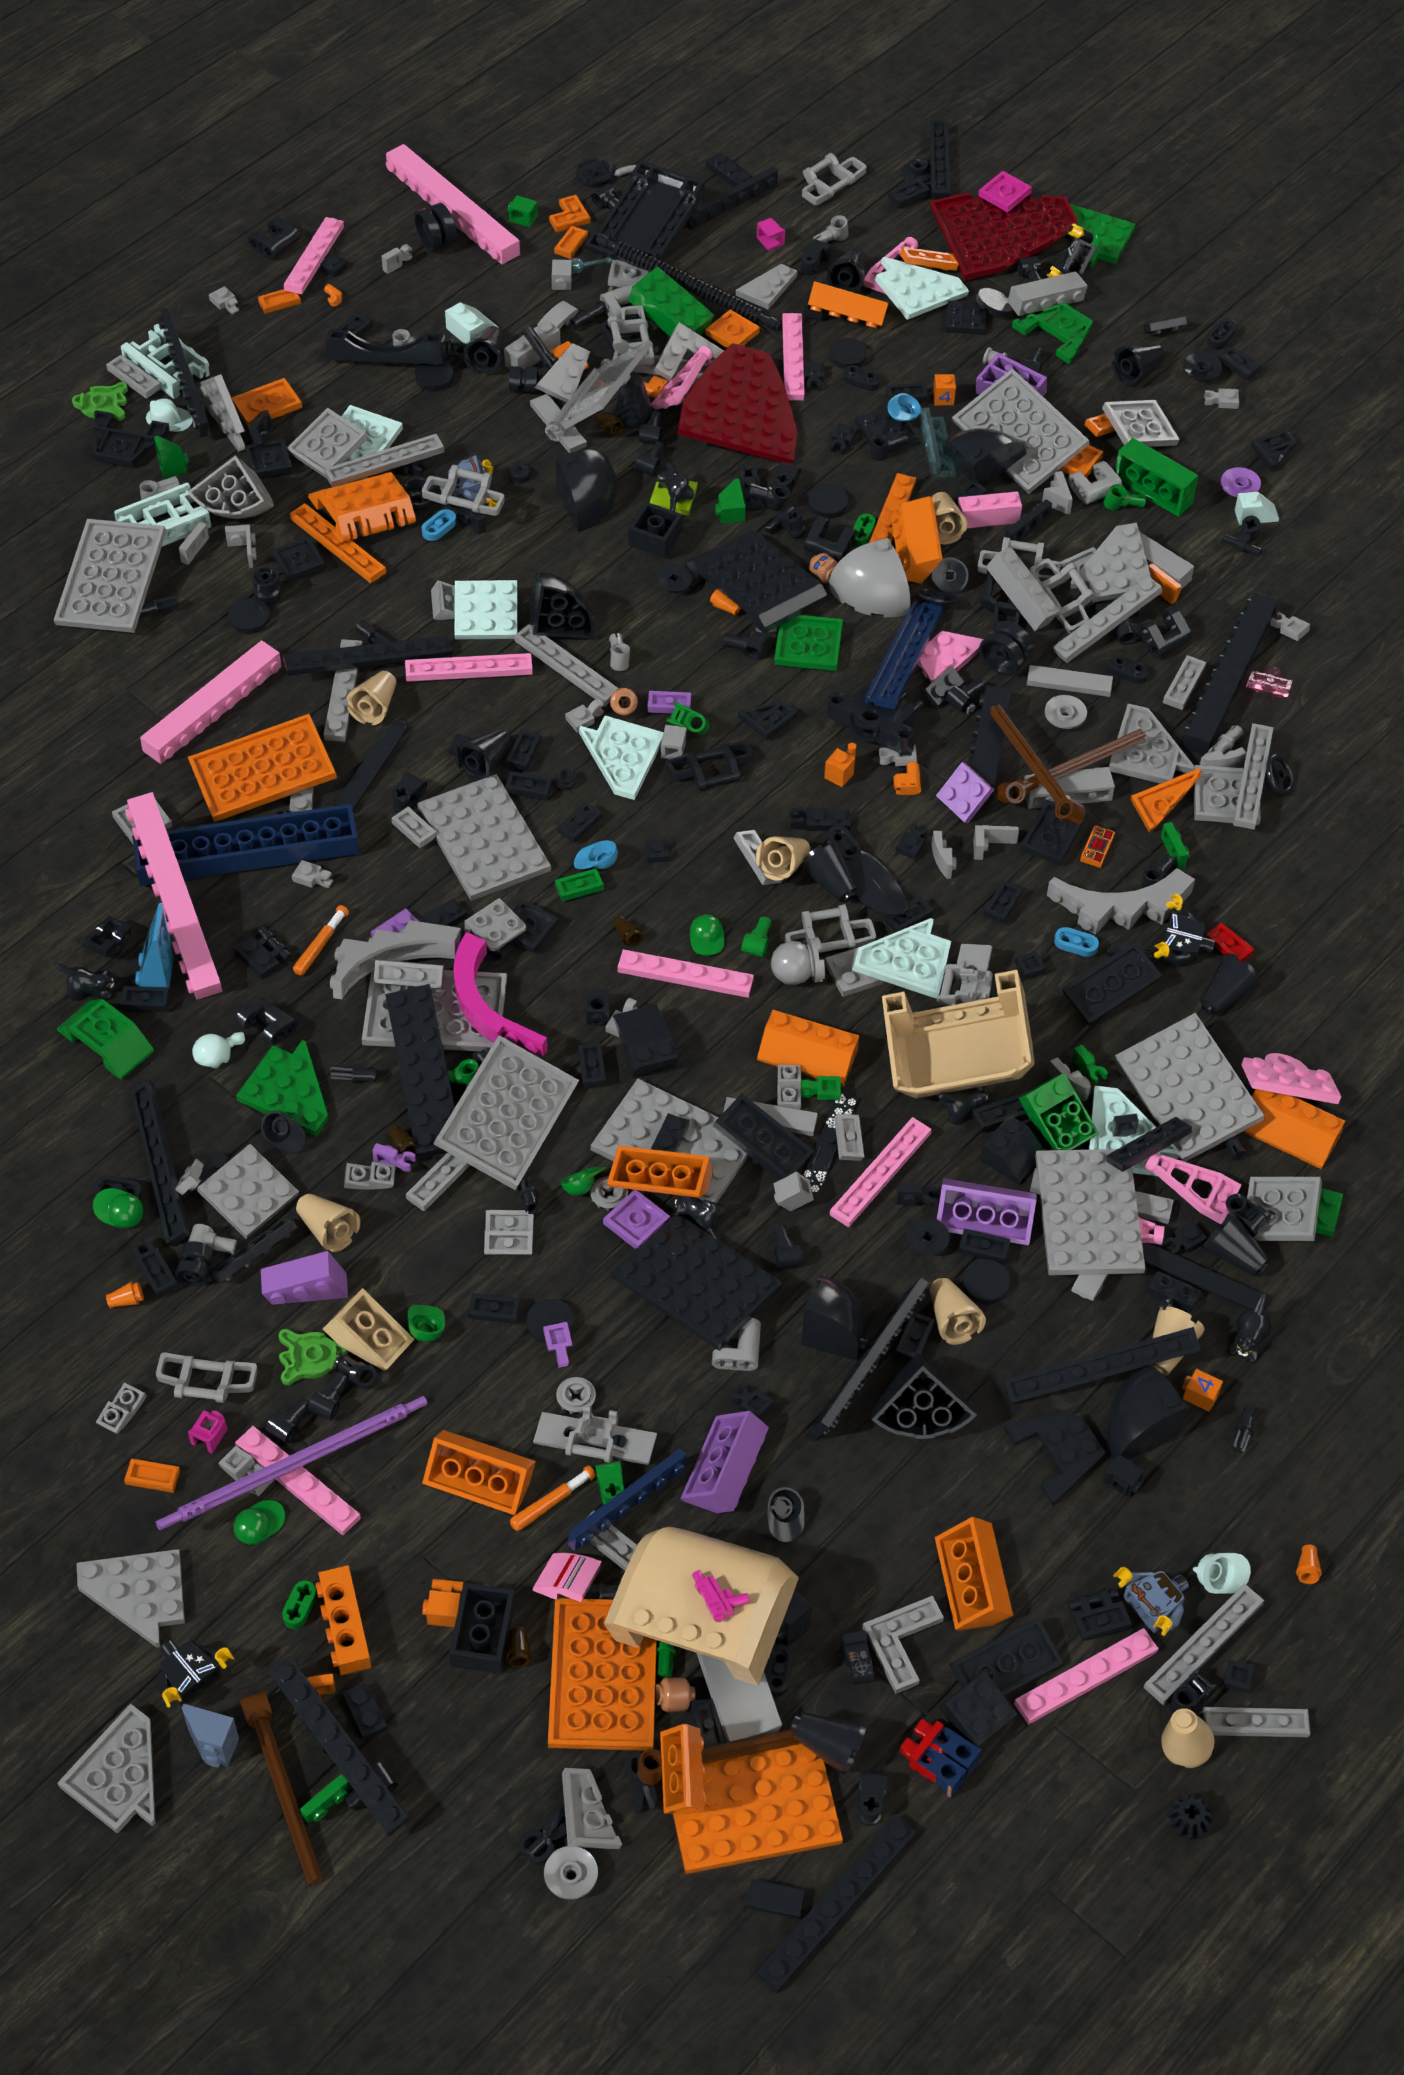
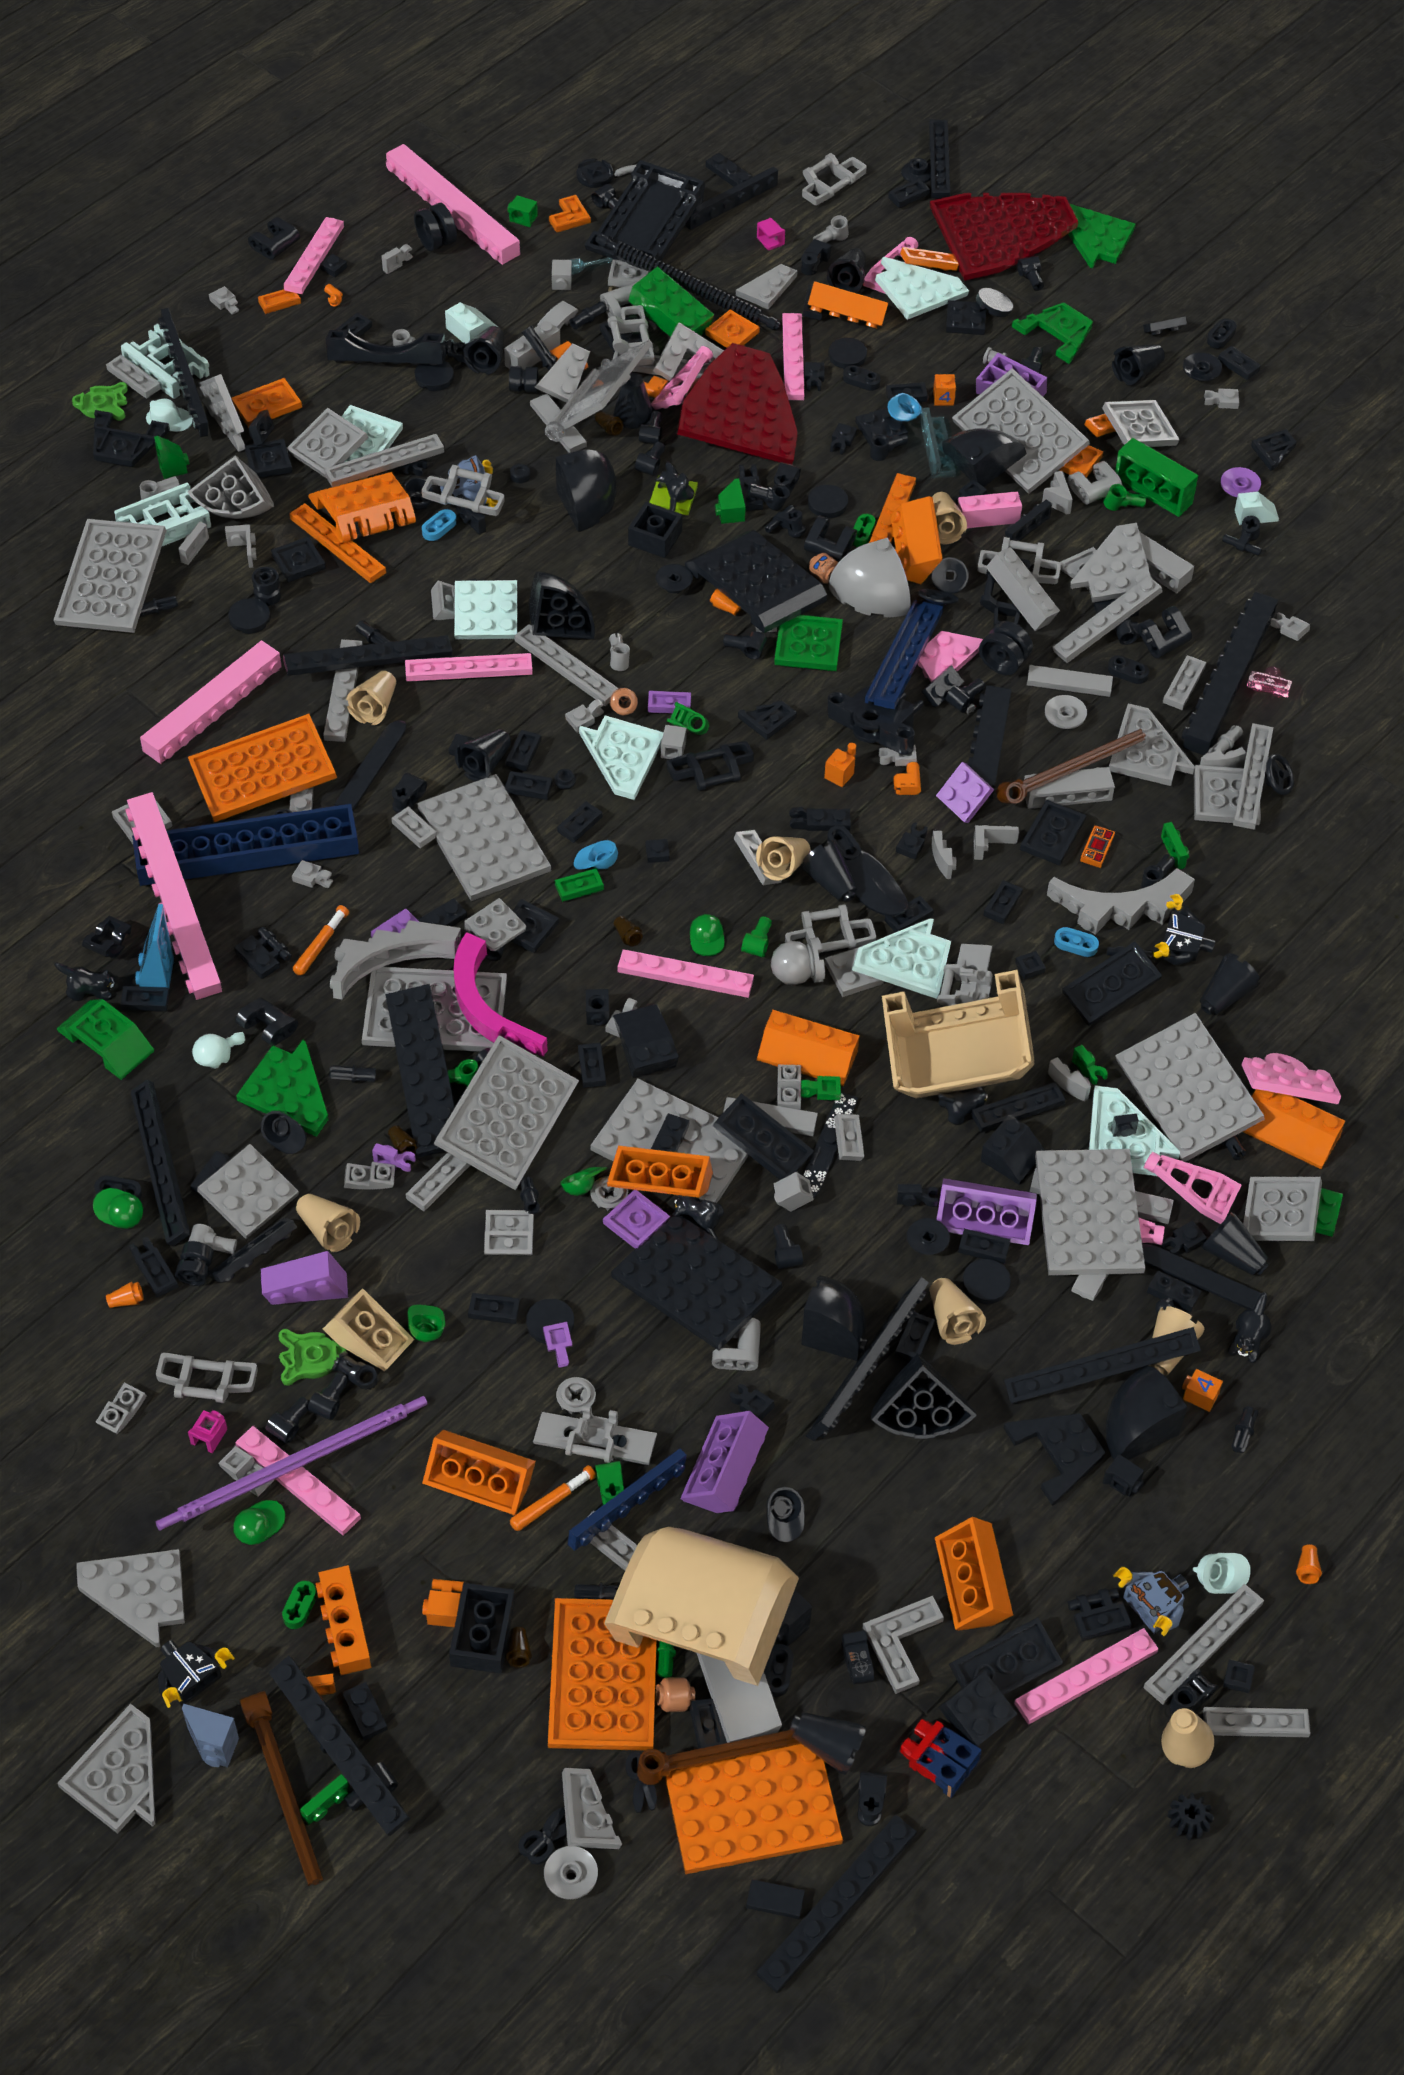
orange tile [124,1458,180,1493] -> none
light grey plate [175,1158,204,1195] -> none
light grey plate [374,960,444,988] -> none
bright pink slope [533,1553,602,1602] -> none
orange tile [554,226,588,259] -> none
orange slope [660,1724,706,1814] -> none
dark pink piece [692,1570,750,1622] -> none
bright pink plate [830,1117,931,1227] -> none
dark pink plate [979,171,1032,212] -> none
reddish brown piece [990,704,1085,825] -> none
light grey brick [1008,272,1088,316] -> none
green slope [1018,1073,1099,1150] -> none
light grey bar [1030,558,1095,634] -> none
black torso [1046,224,1096,278] -> none
black tile [1106,1117,1192,1172] -> none
orange wing [1131,768,1201,833] -> none
orange tile [1148,563,1182,604] -> none
red plate [1206,923,1254,963] -> none
black piece [1225,1194,1271,1237] -> none

